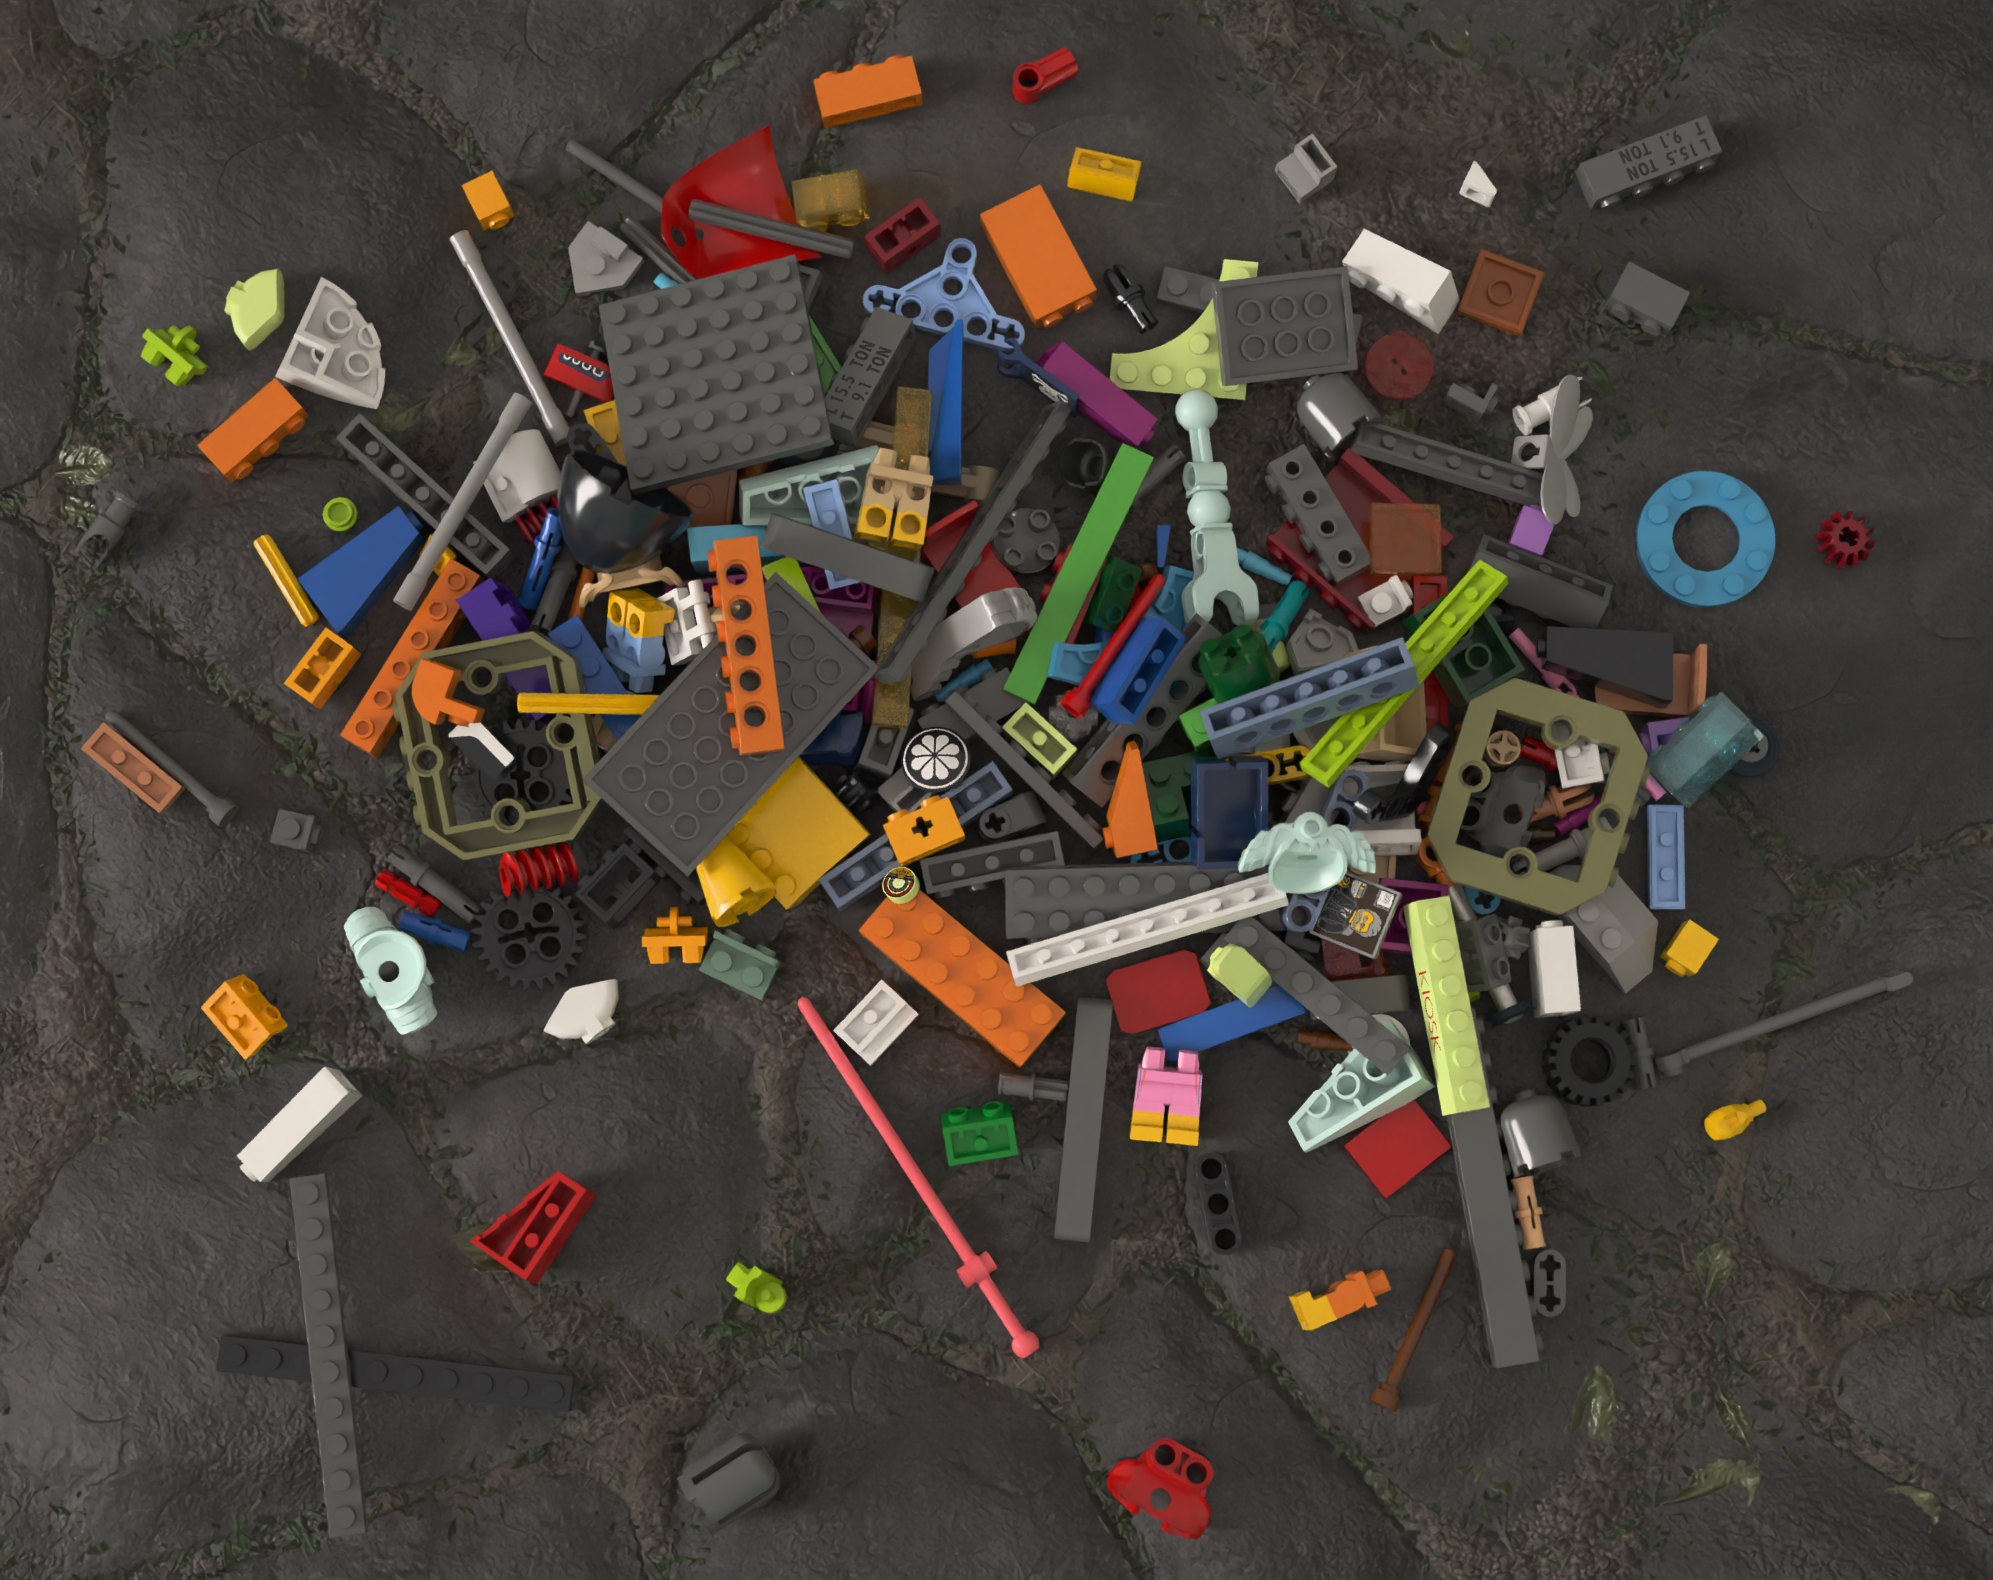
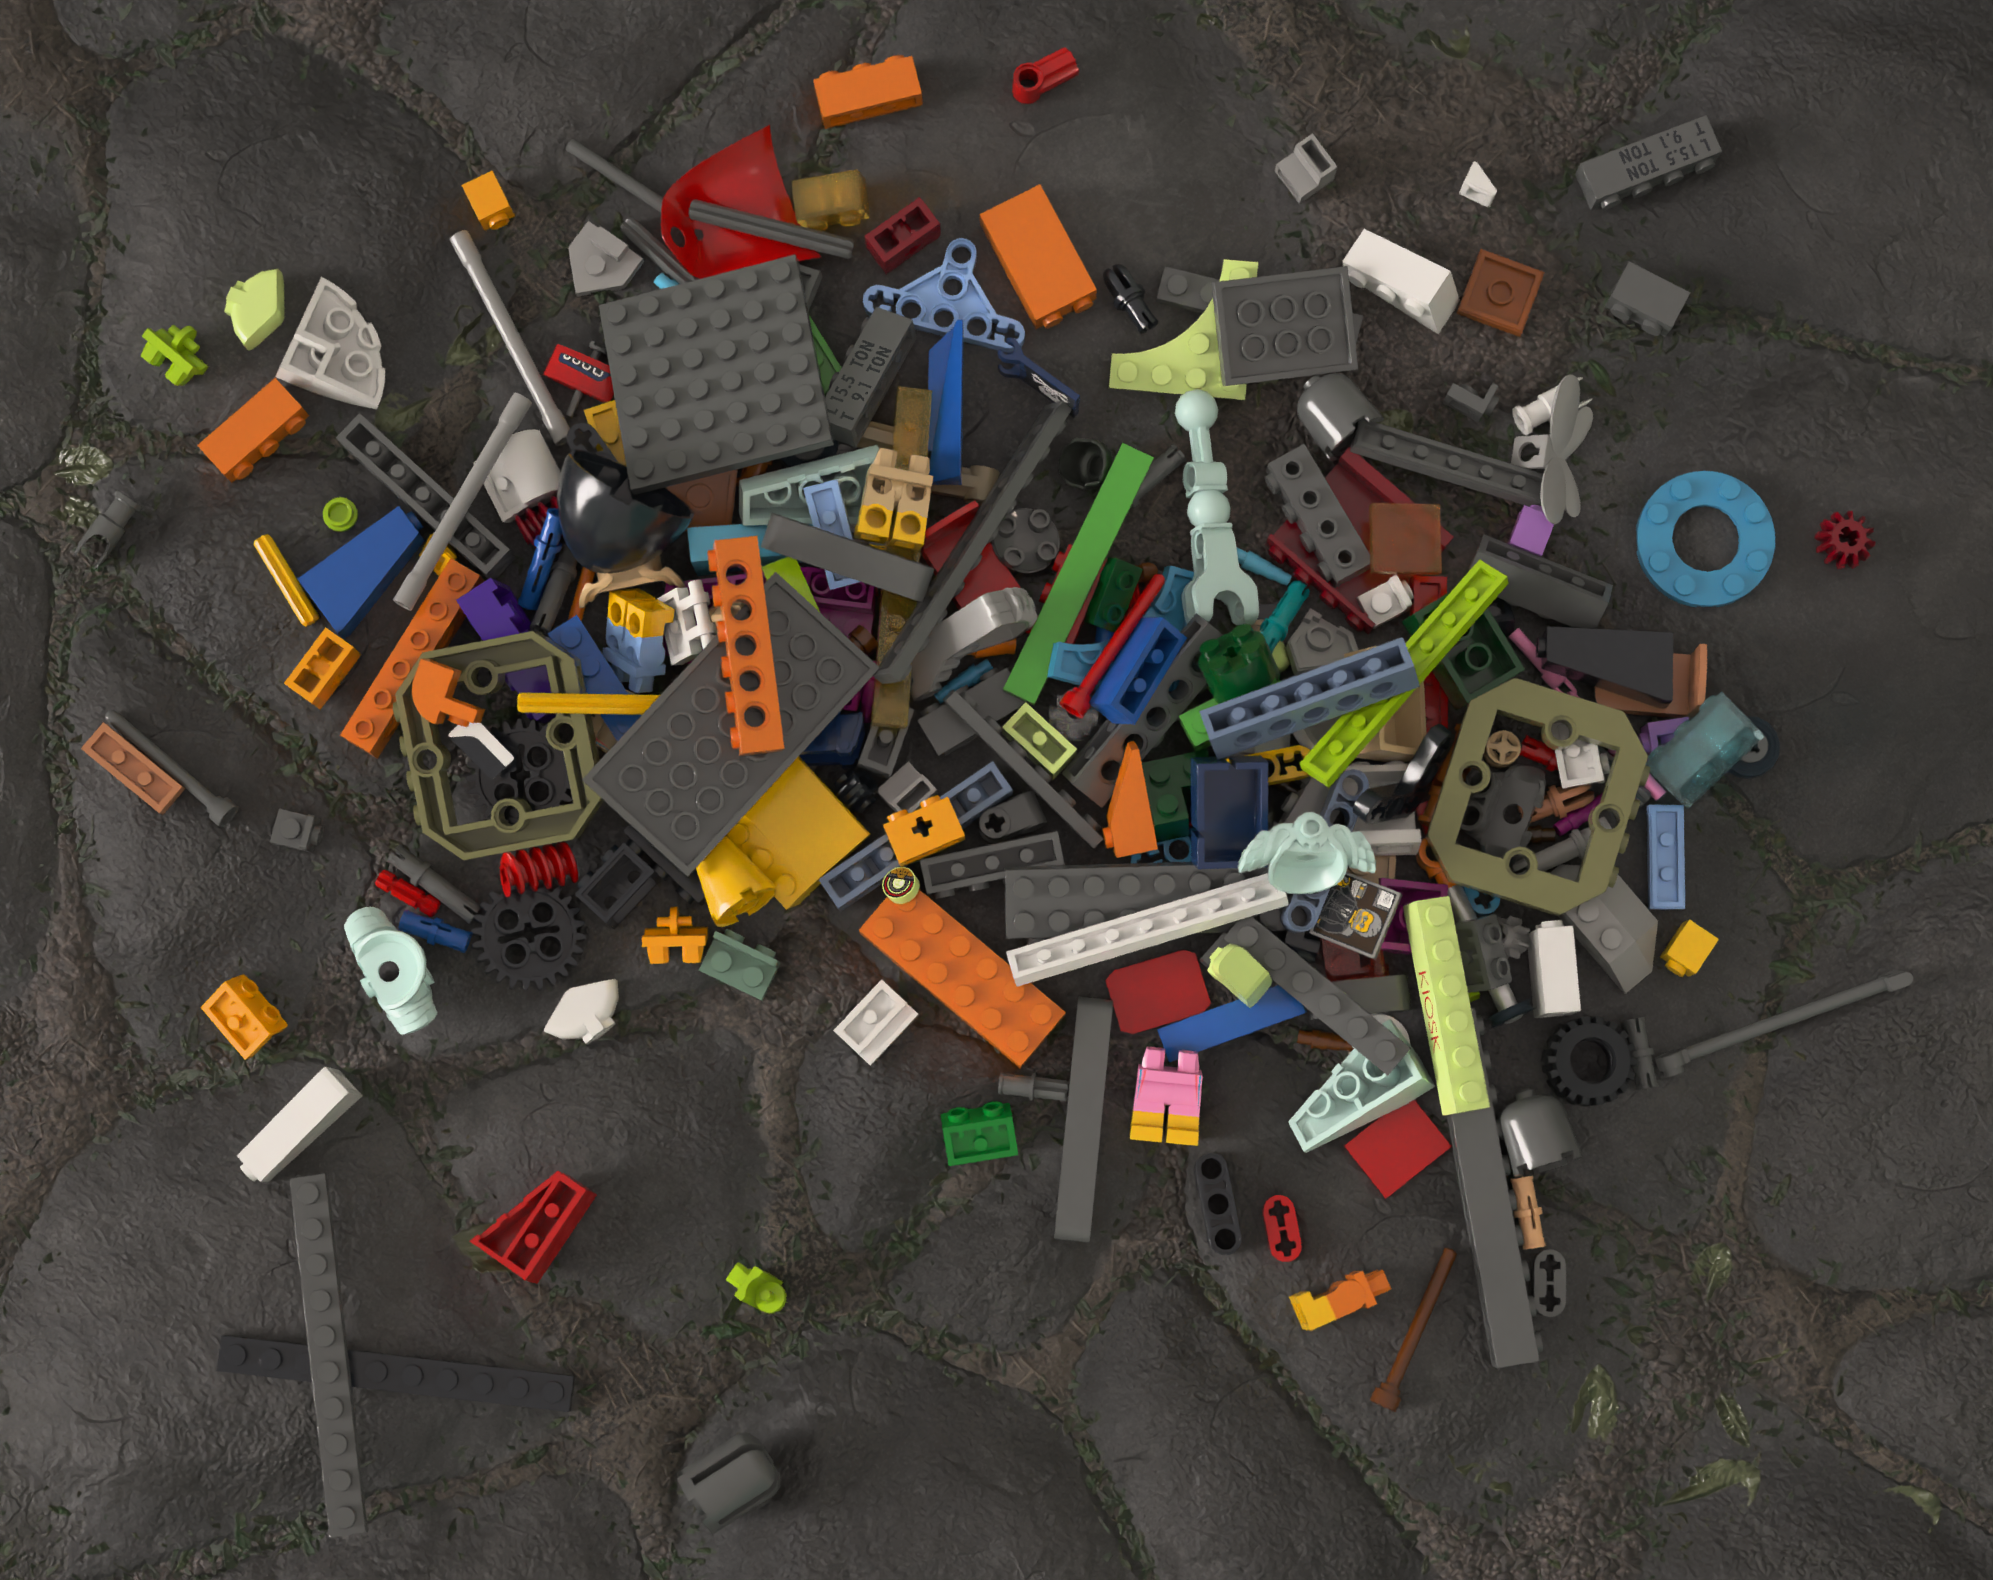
coral bar [797,997,1039,1358] -> none
dish [901,727,971,792] -> none
magenta slope [1035,341,1158,447] -> none
yellow slope [1067,147,1142,201] -> none
red piece [1107,1438,1213,1539] -> none
blue piece [1156,525,1171,572] -> none
clear red plate [1364,331,1434,401] -> none
yellow piece [1704,1099,1767,1141] -> none
none -> red beam [1262,1195,1302,1262]

